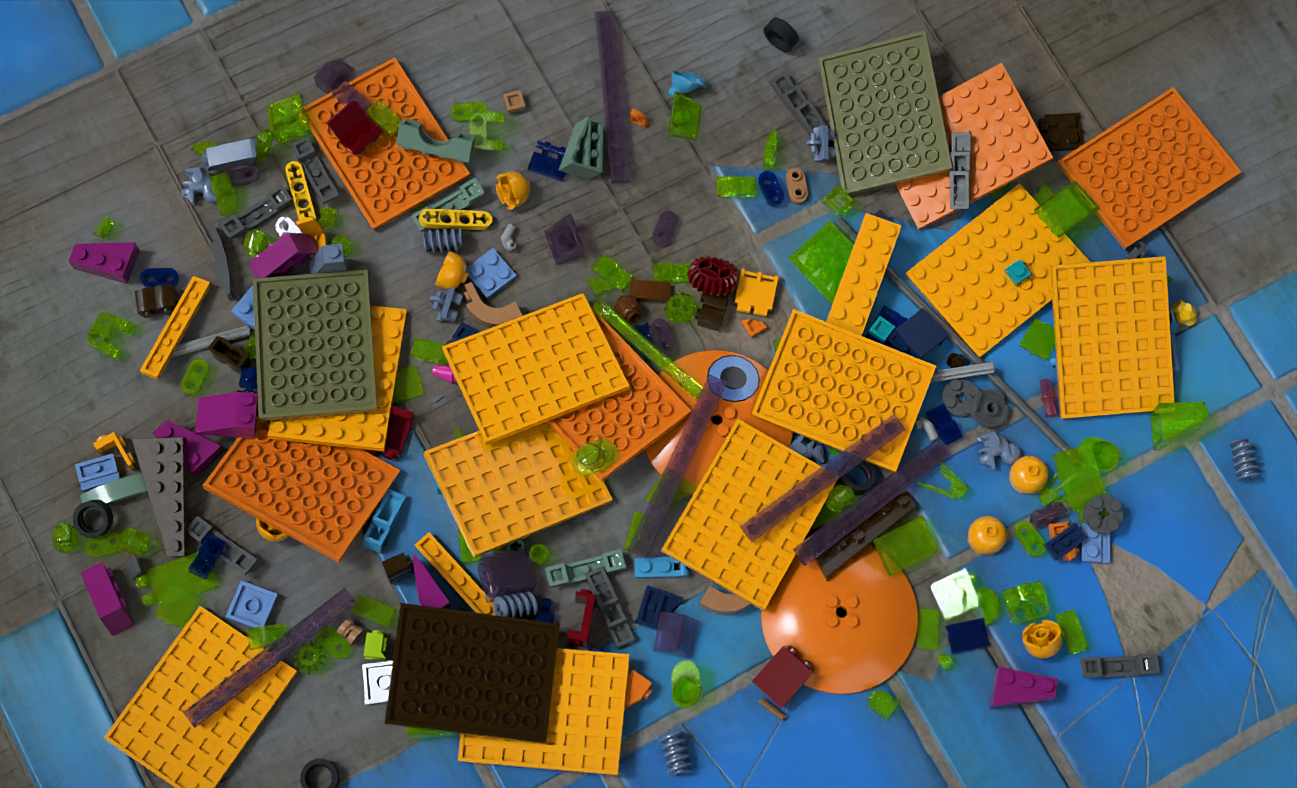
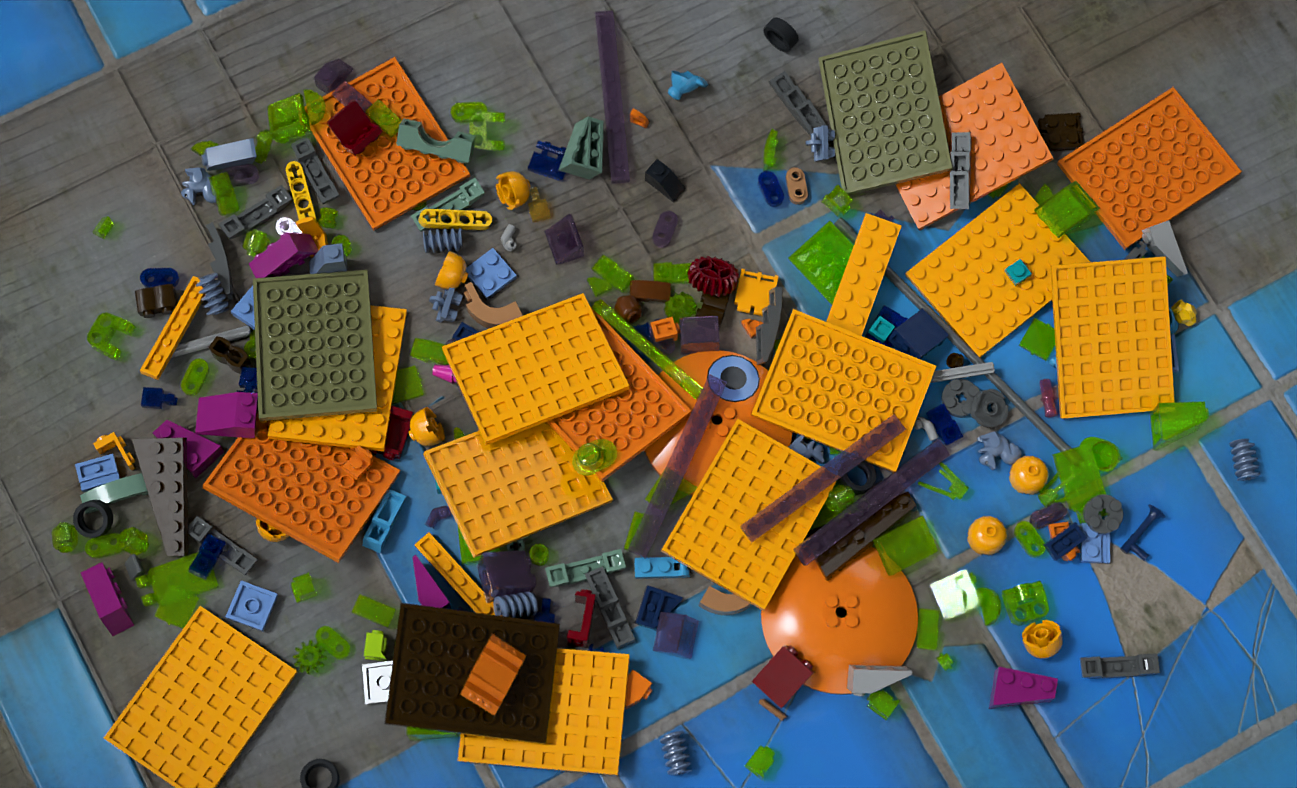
magenta wedge [69,242,140,284] -> none
plate [183,588,356,728] -> none
clear neon green slope [246,624,290,651] -> none
medium nougat wheel [337,617,365,645] -> none
dark brown brick [382,552,414,584] -> none
medium nougat plate [503,90,526,113] -> none
clear neon green slope [668,91,702,140] -> none
clear neon green piece [671,660,703,708] -> none
clear neon green slope [716,176,756,198] -> none
clear blue plate [945,618,991,655] -> none
clear neon green slope [1055,609,1089,655] -> none
none -> clear blue plate [141,387,178,409]
none -> sand blue piece [196,273,230,315]
none -> clear neon green window [291,573,318,603]
none -> clear neon green plate [303,89,326,125]
none -> orange bracket [342,445,373,481]
none -> light orange cylinder [409,407,445,446]
none -> clear purple arm [425,506,452,529]
none -> orange slope [460,634,526,716]
none -> clear yellow plate [528,187,551,223]
none -> black slope [645,159,685,203]
none -> orange bracket [650,317,680,342]
none -> clear purple slope [680,316,720,355]
none -> clear neon green window [745,745,775,781]
none -> dark grey slope [756,287,782,365]
none -> light grey slope [847,665,912,696]
none -> dark blue piece [1120,504,1165,561]
none -> light grey slope [1142,220,1188,277]

